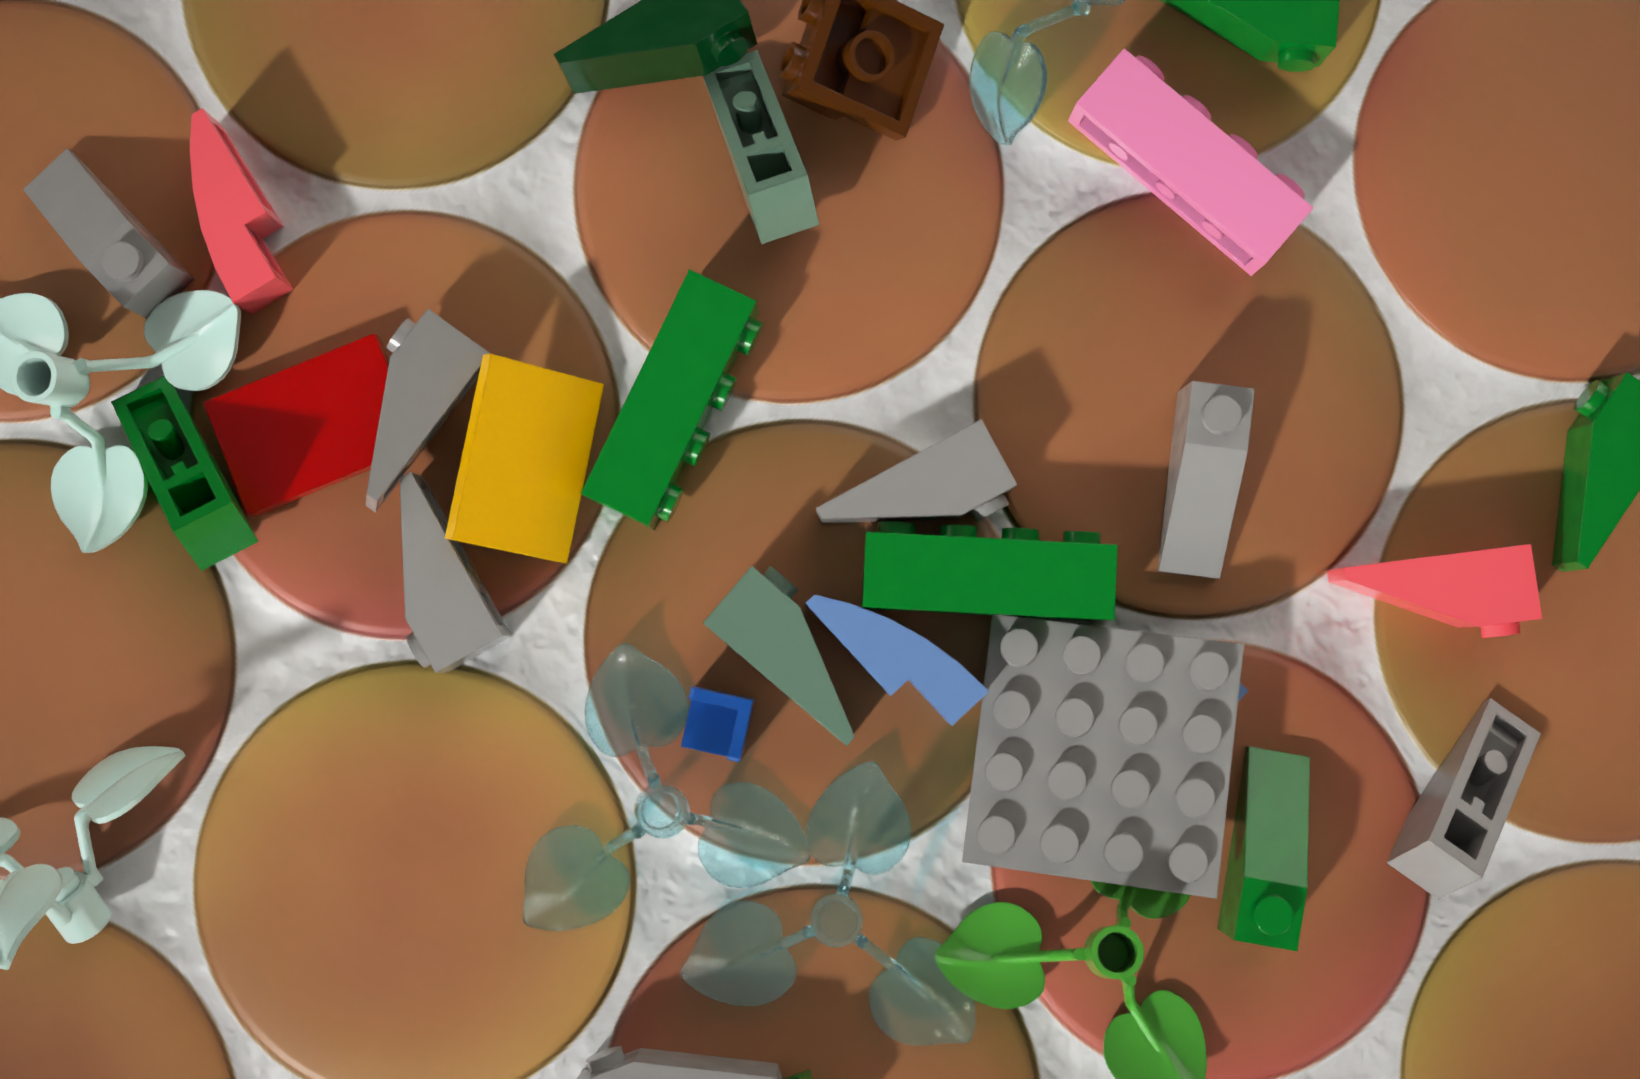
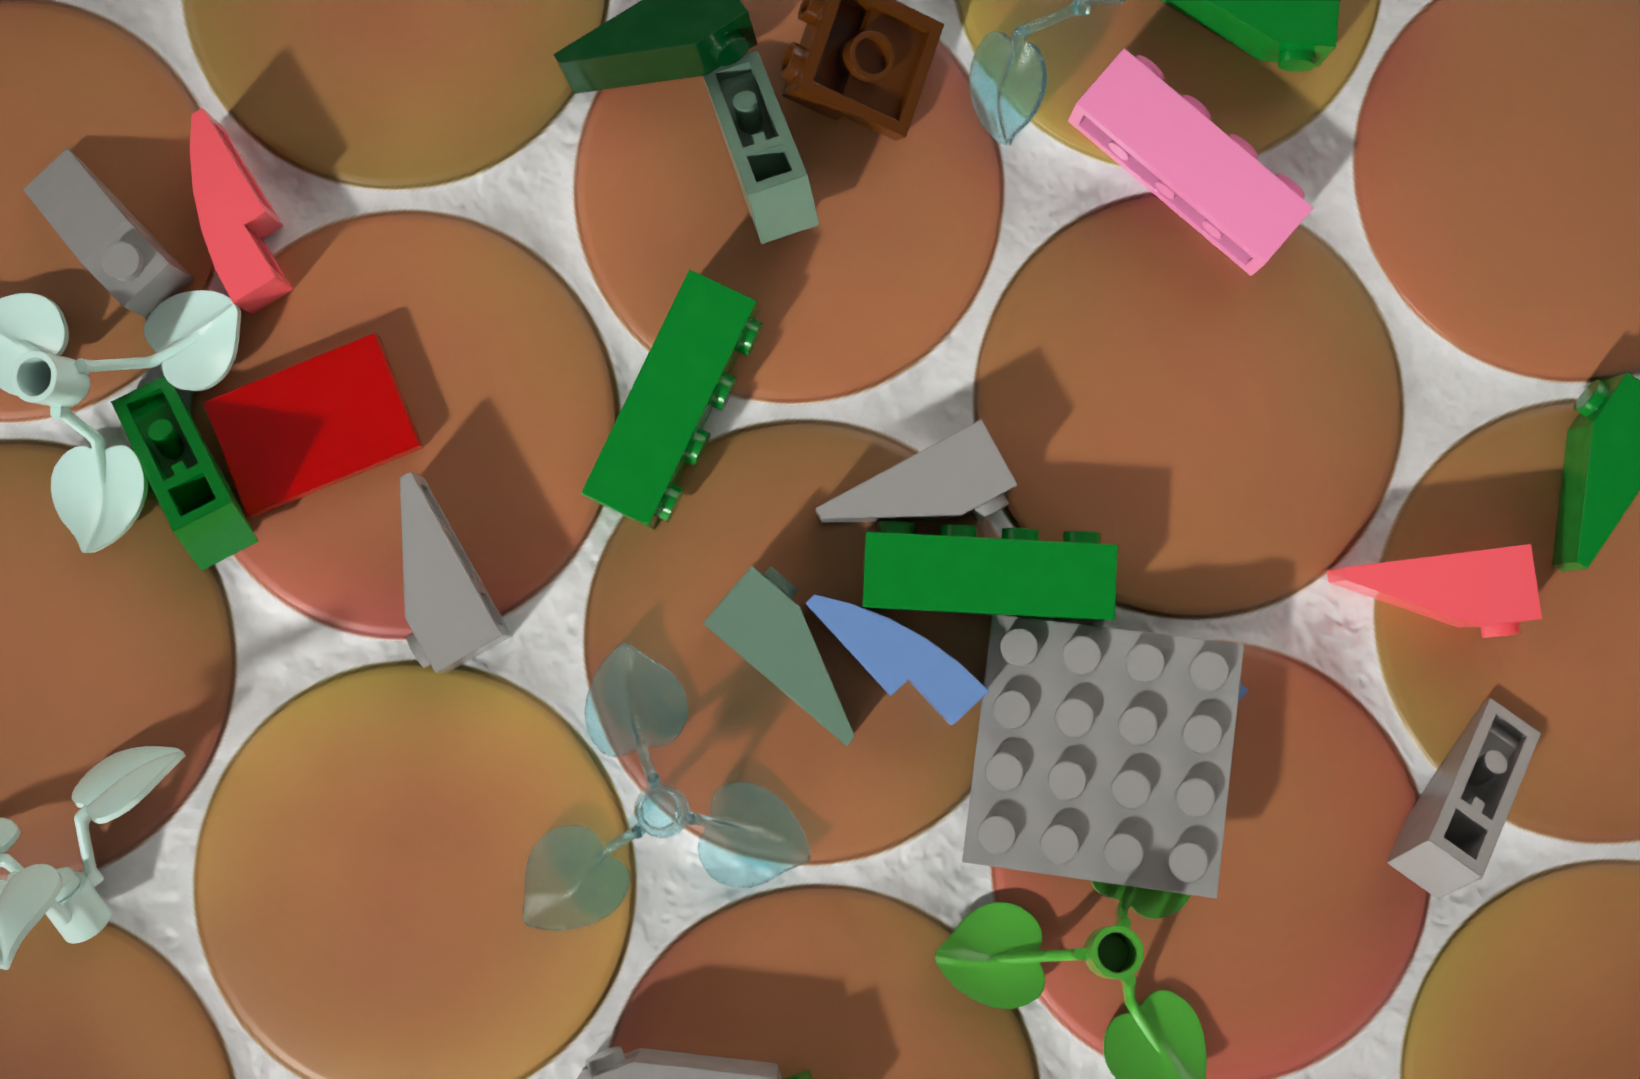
light grey slope [365,309,490,513] -> none
yellow tile [444,354,604,564] -> none
blue panel [681,685,756,762] -> none
clear light blue plant [681,761,975,1046] -> none
light grey slope [1157,381,1255,579] -> none
green slope [1217,746,1310,952] -> none

